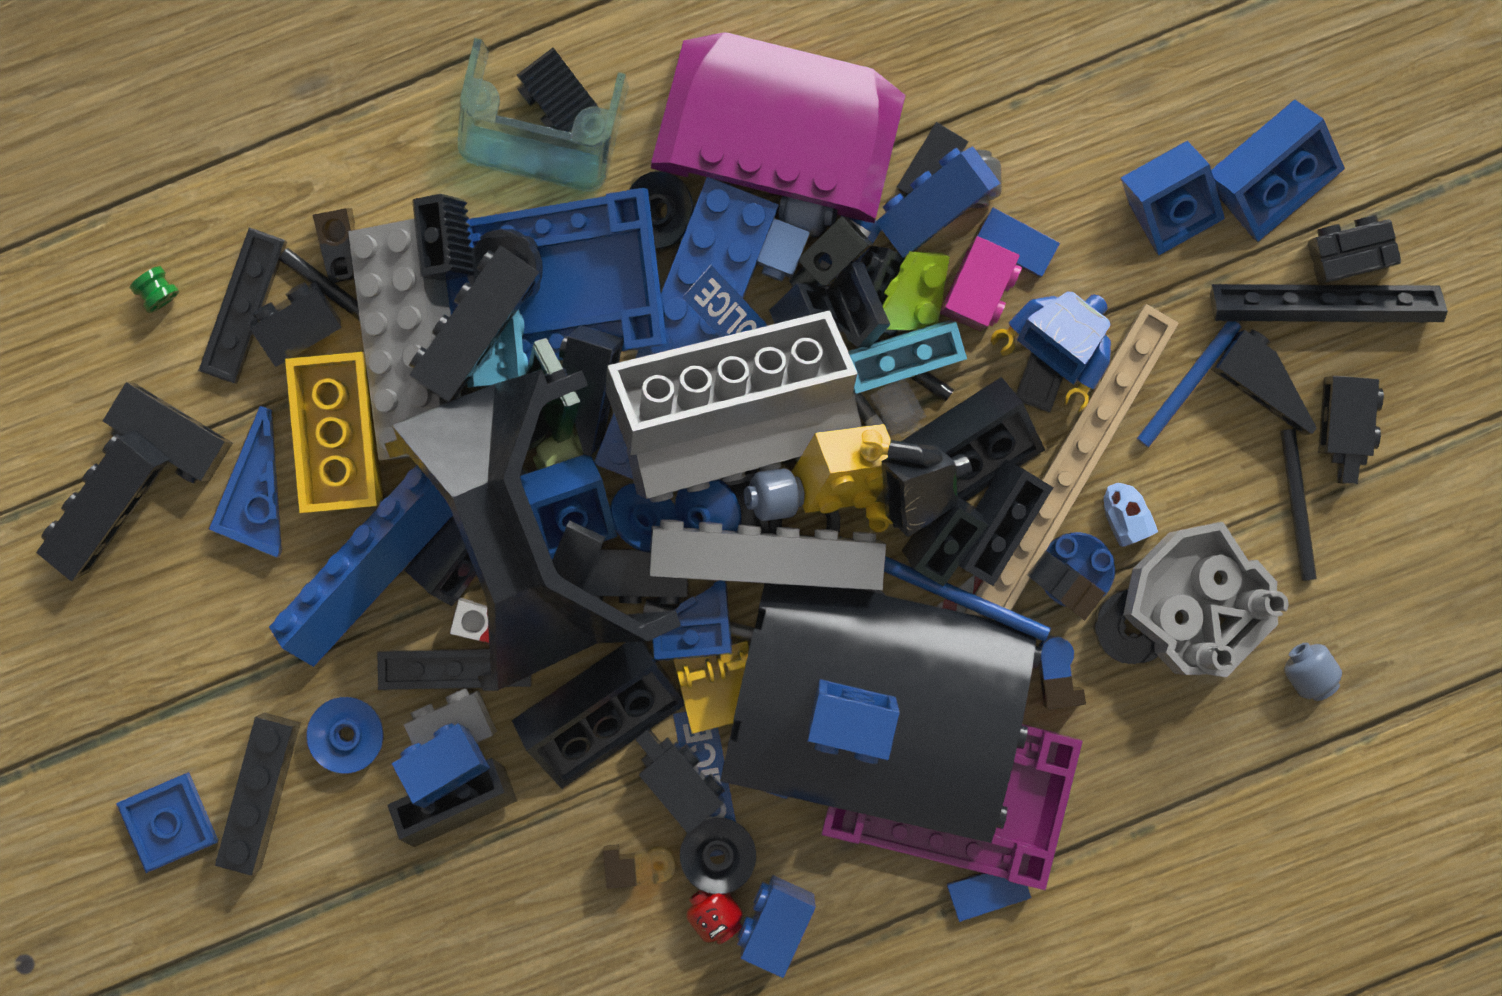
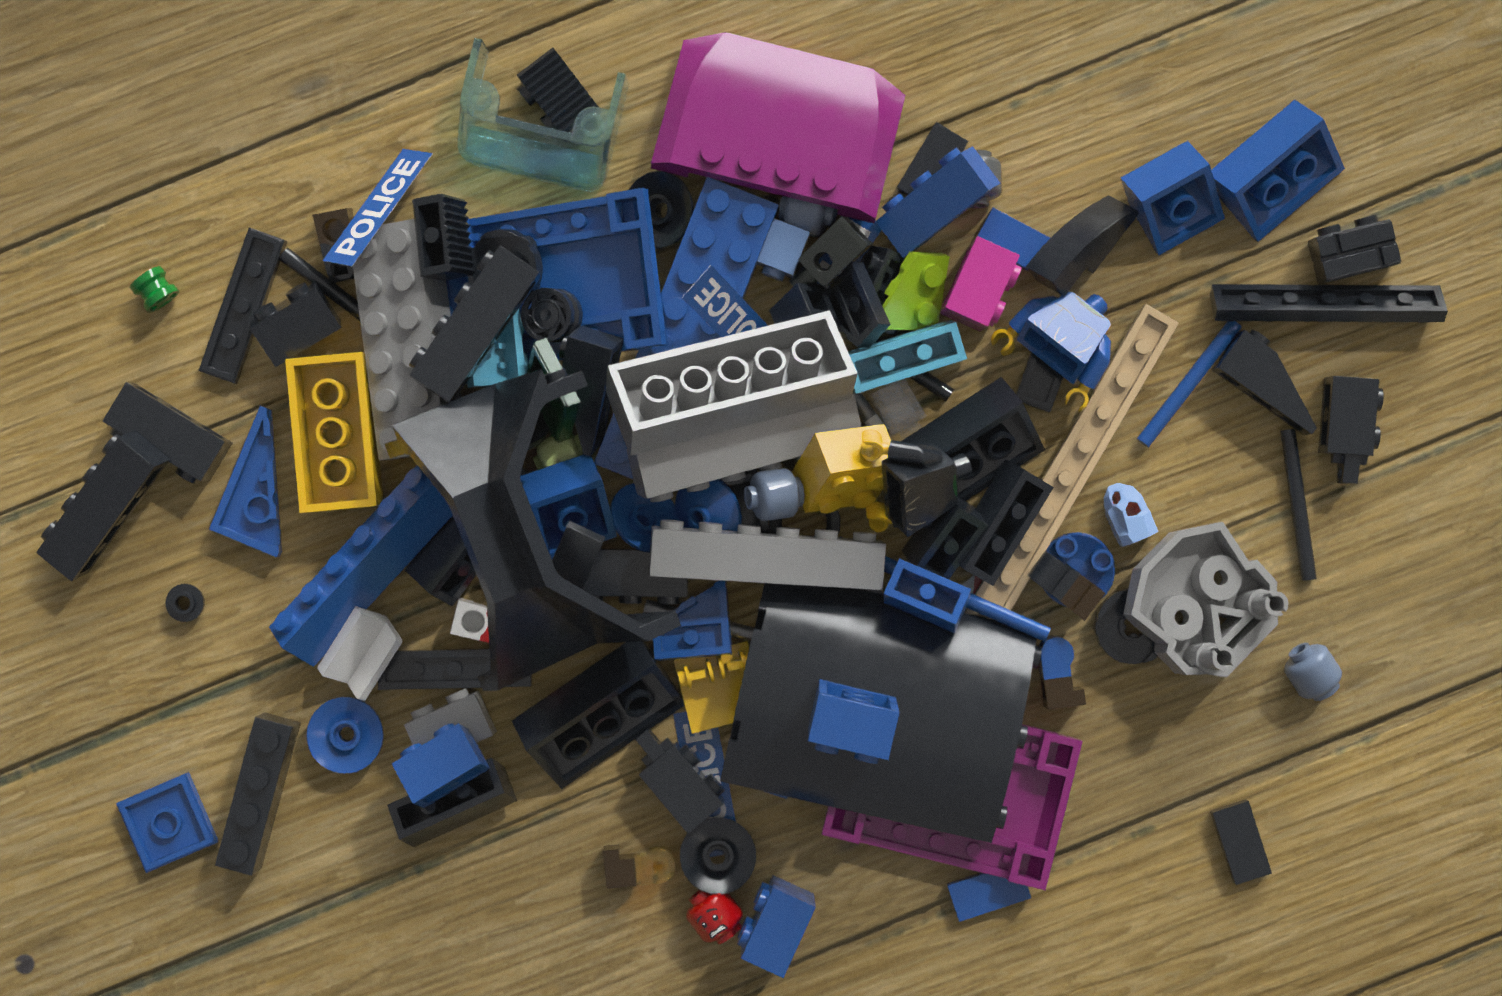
none -> black plate [165,584,205,622]
none -> white panel [317,606,402,701]
none -> blue sticker [323,149,433,266]
none -> black wheel [521,288,583,342]
none -> blue brick [883,558,971,633]
none -> black slope [1026,195,1139,297]
none -> black tile [1210,799,1272,885]

